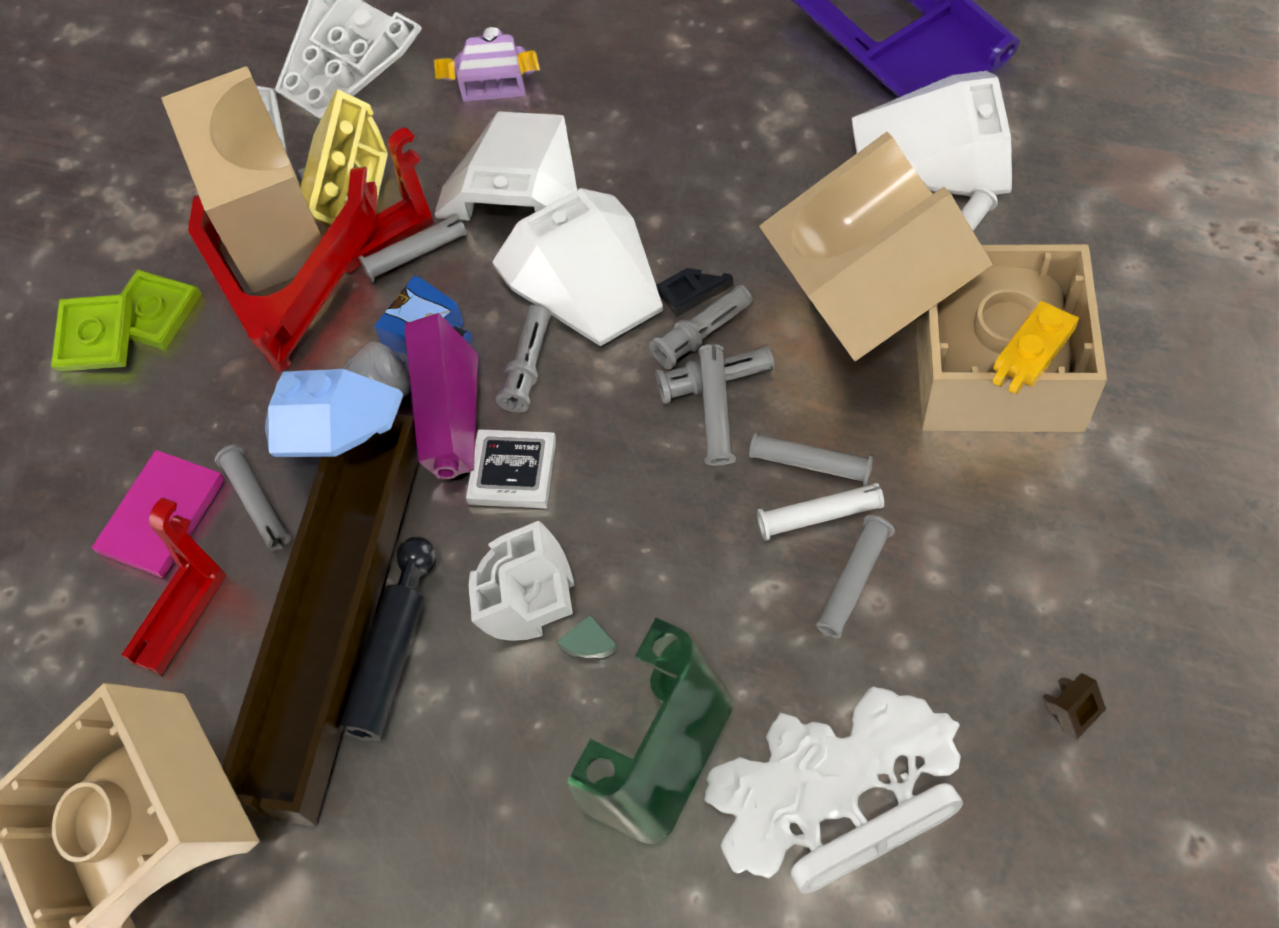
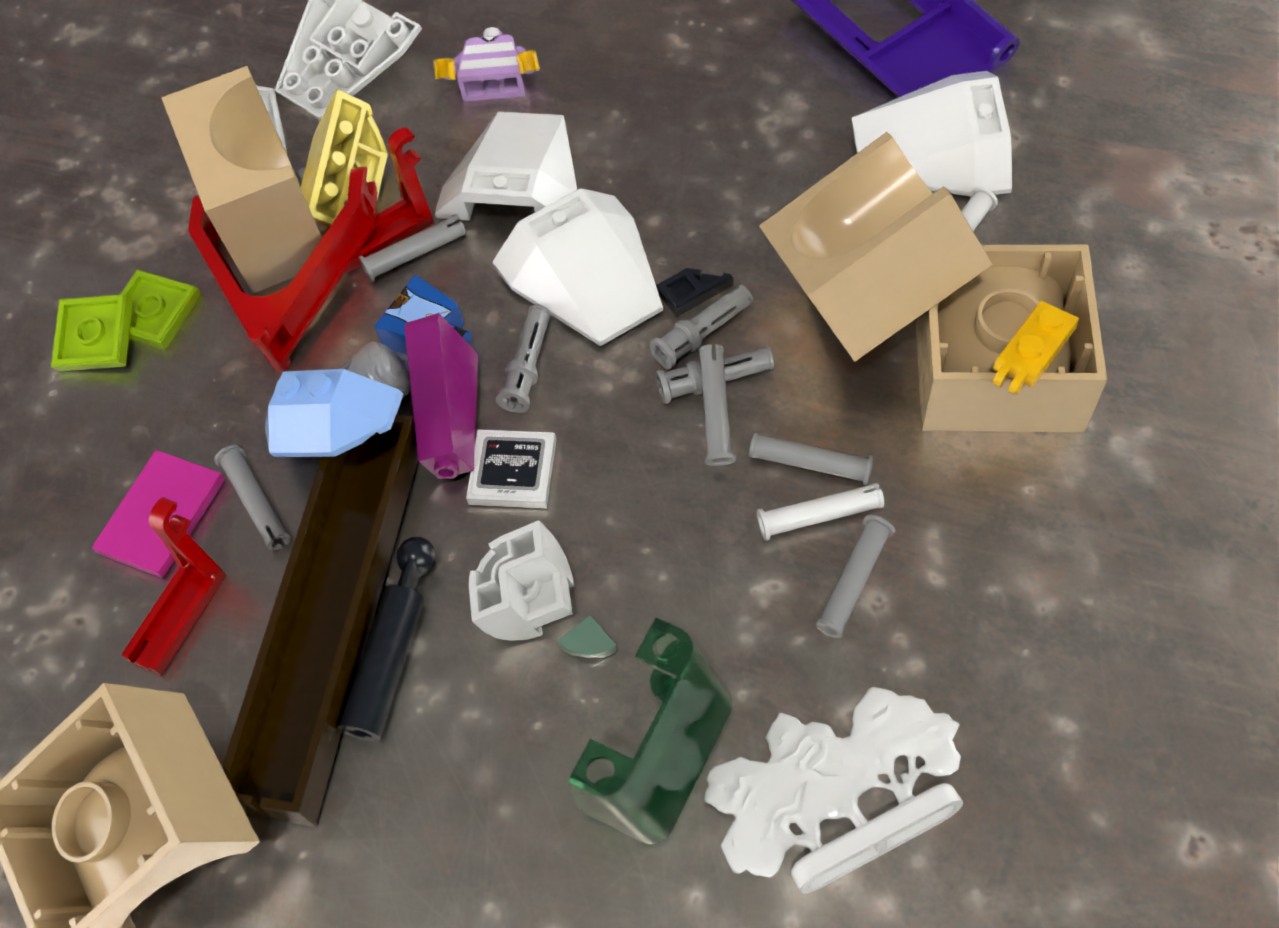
dark brown tile [1043,673,1106,740] -> none

